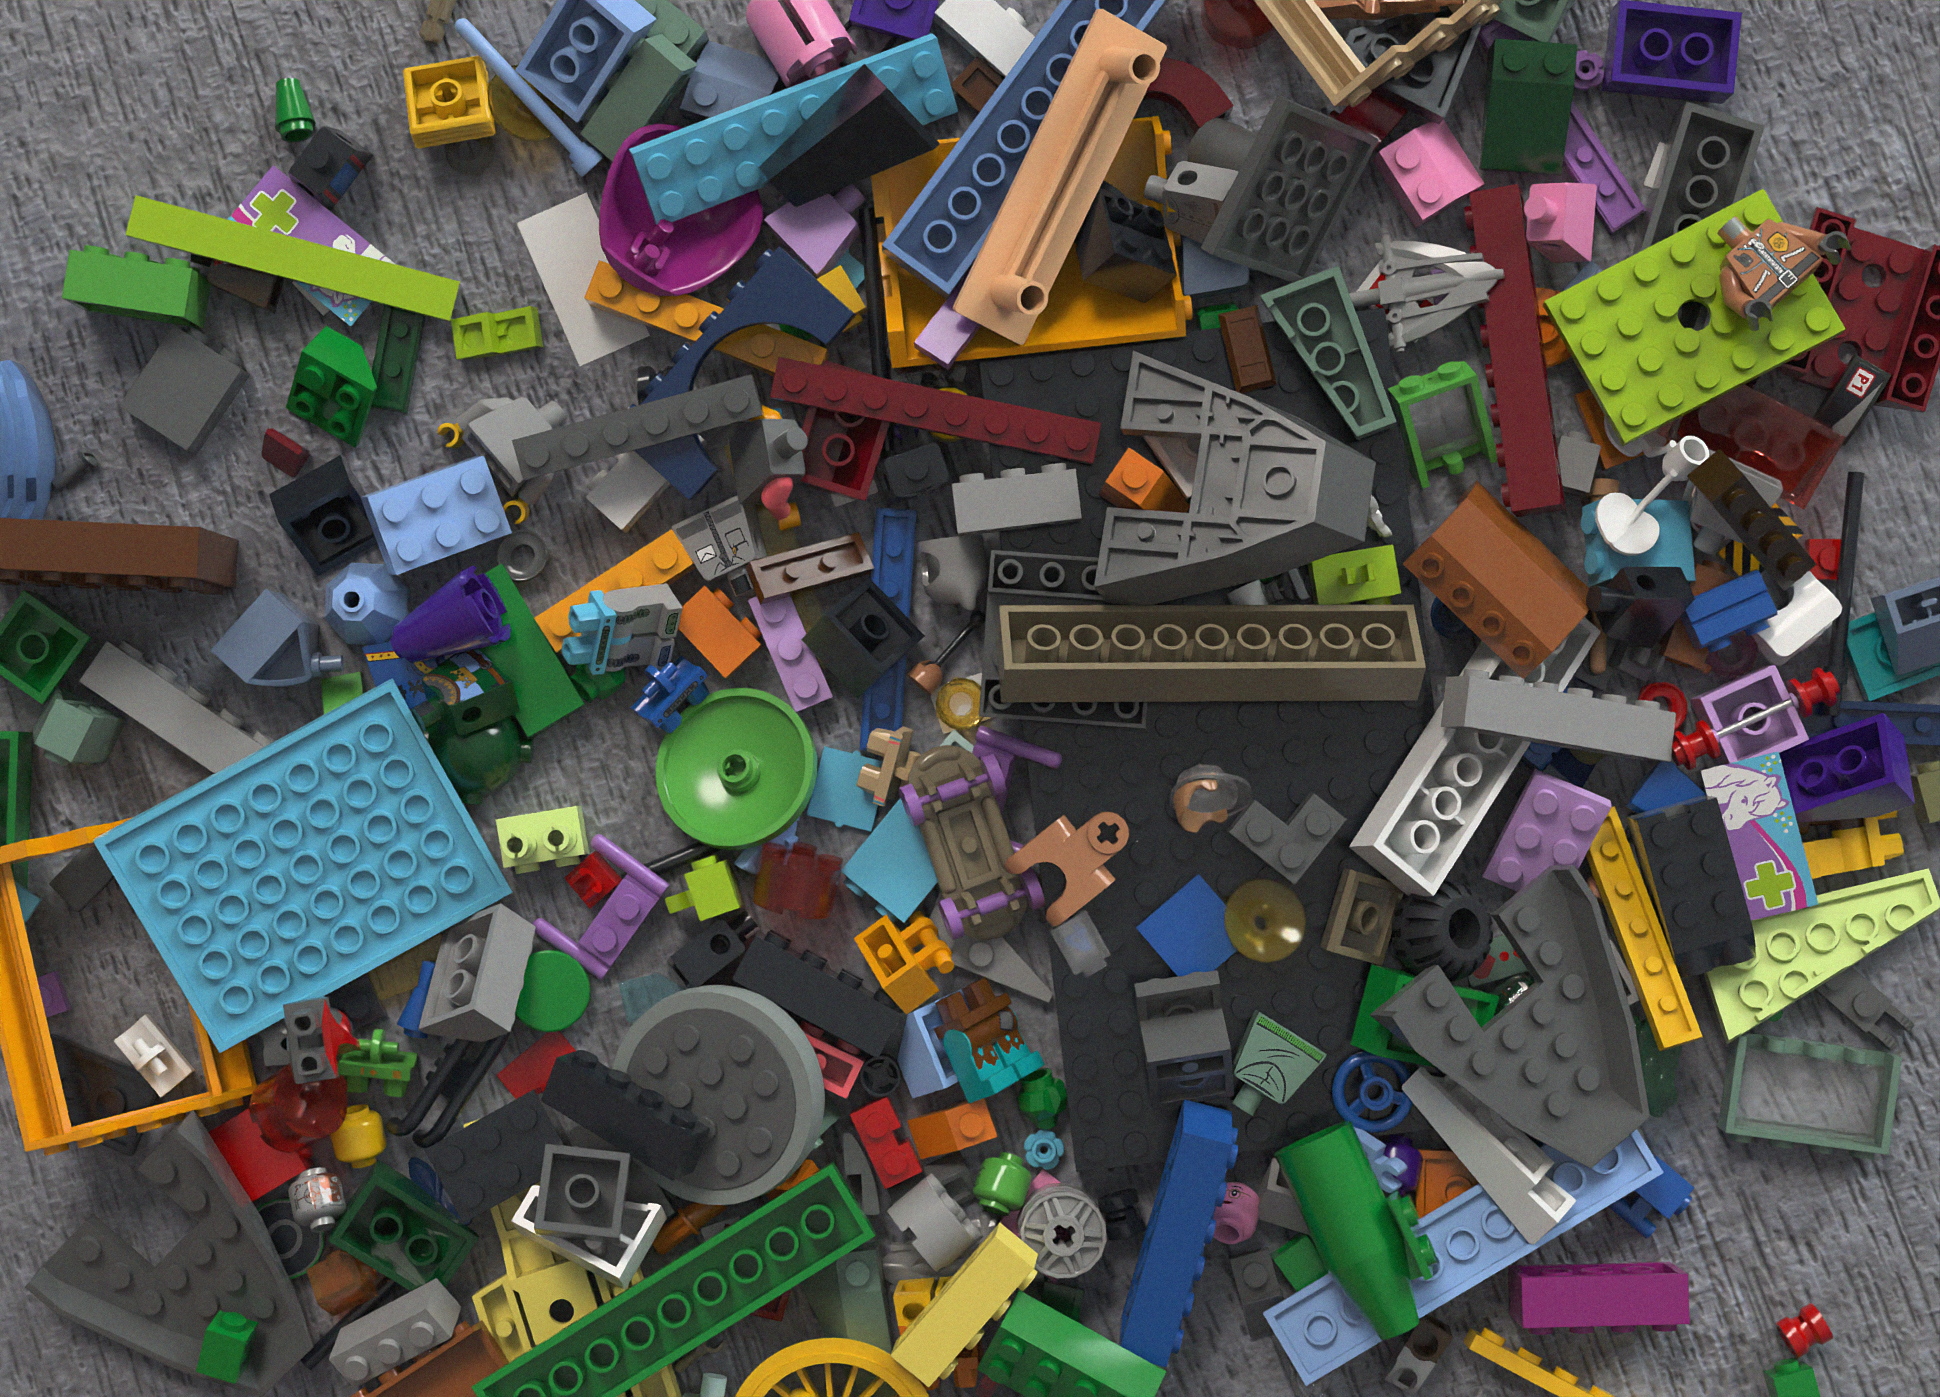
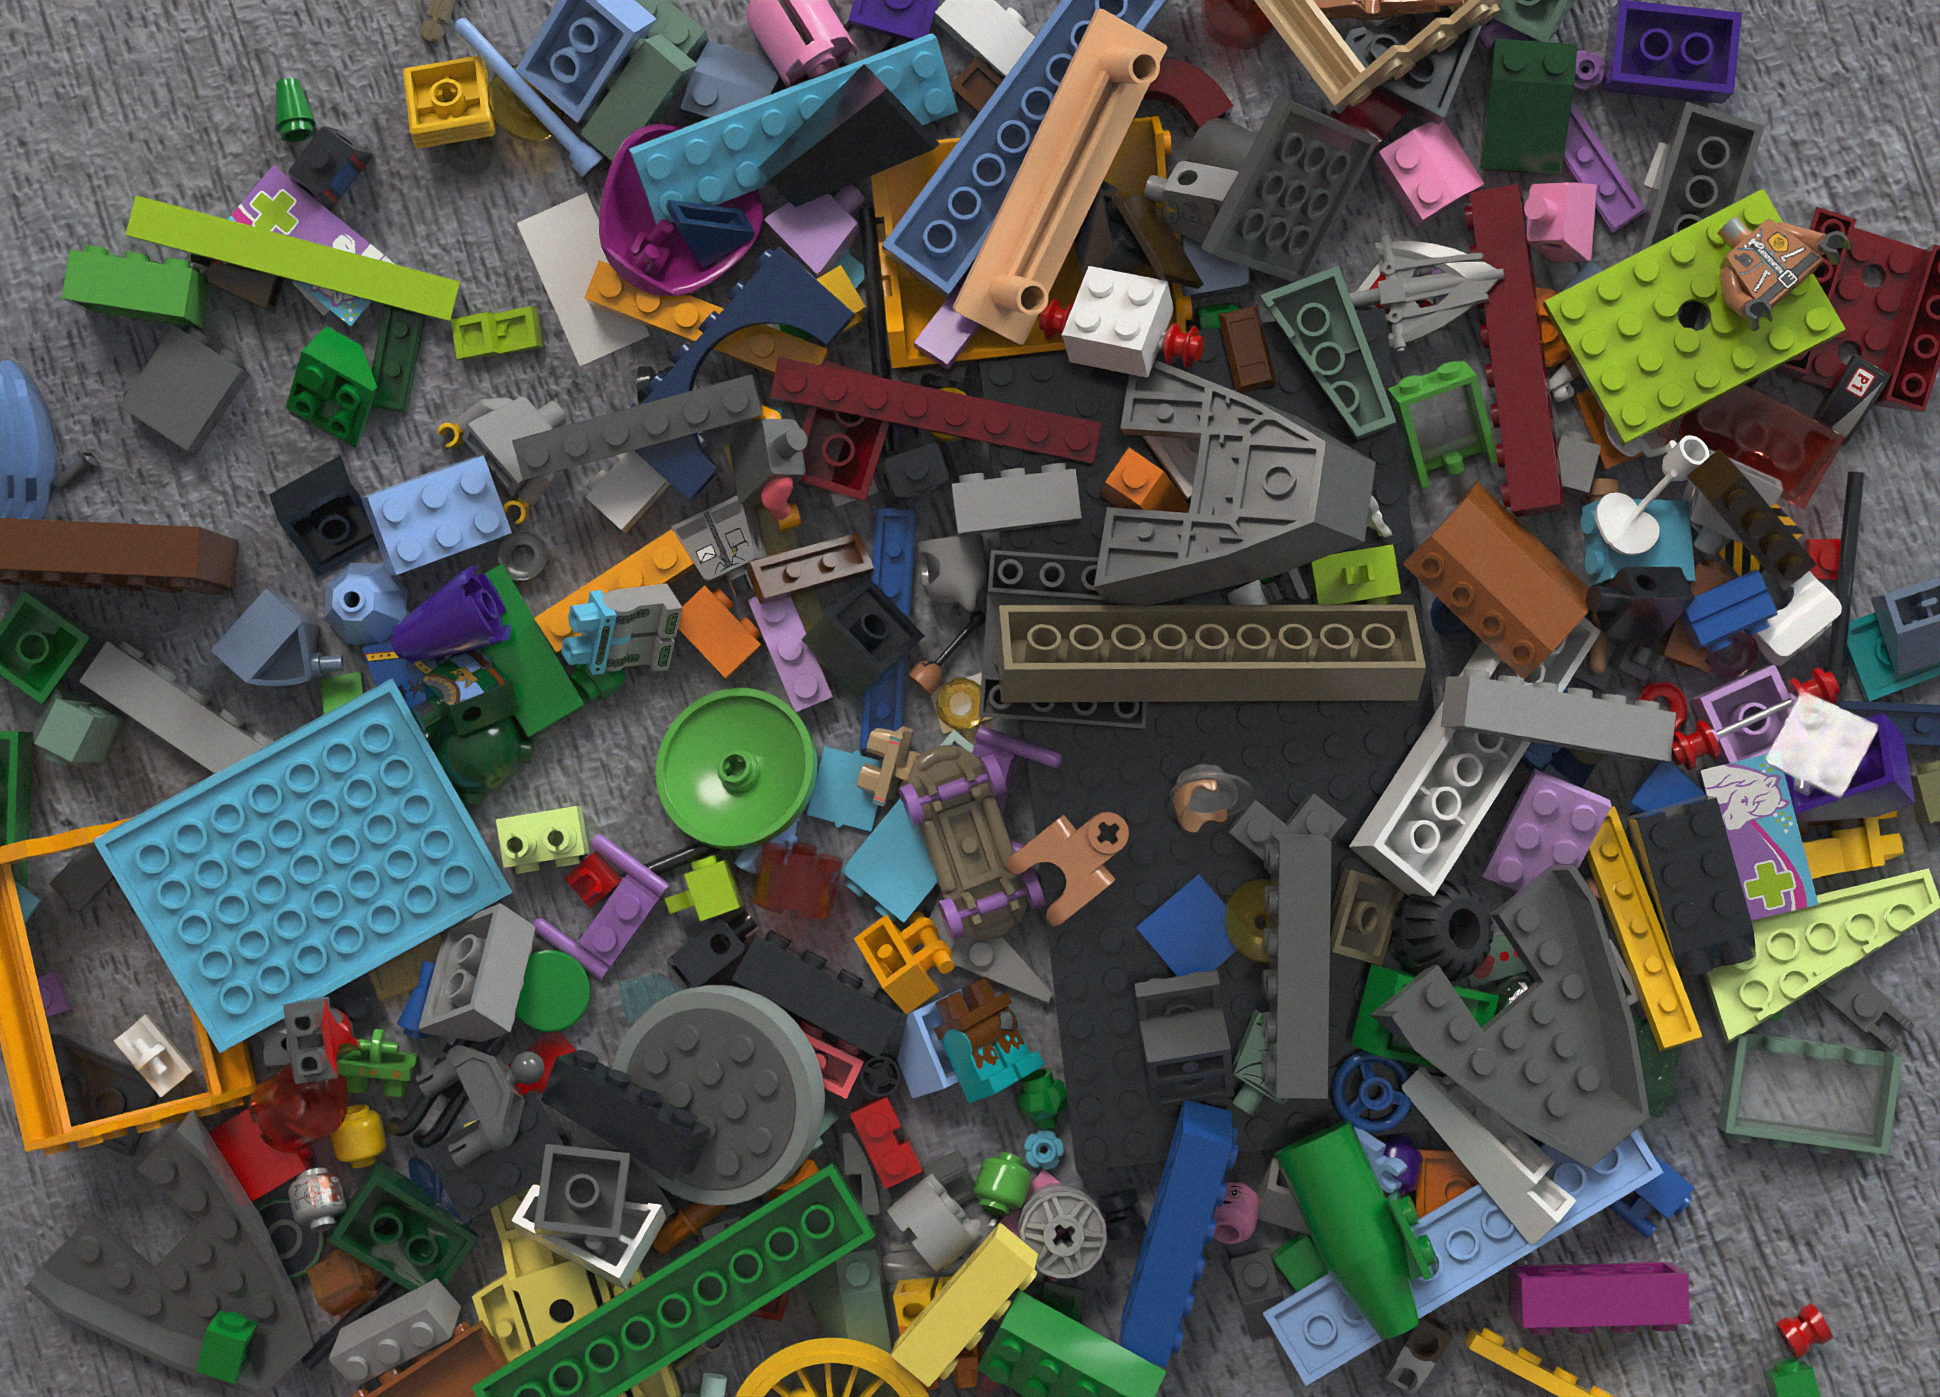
dark red slope [261,428,311,477] -> none
blue hips [630,656,709,733] -> none
orange slope [907,1098,997,1159] -> none
clear brick [1049,910,1111,977] -> none
none -> dark grey connector [416,1045,544,1169]
none -> dark blue slope [666,200,755,268]
none -> white brick [1039,266,1204,378]
none -> dark brown piece [1110,189,1204,289]
none -> dark grey brick [1261,834,1331,1099]
none -> white arm [1549,358,1582,402]
none -> clear bracket [1766,692,1878,798]

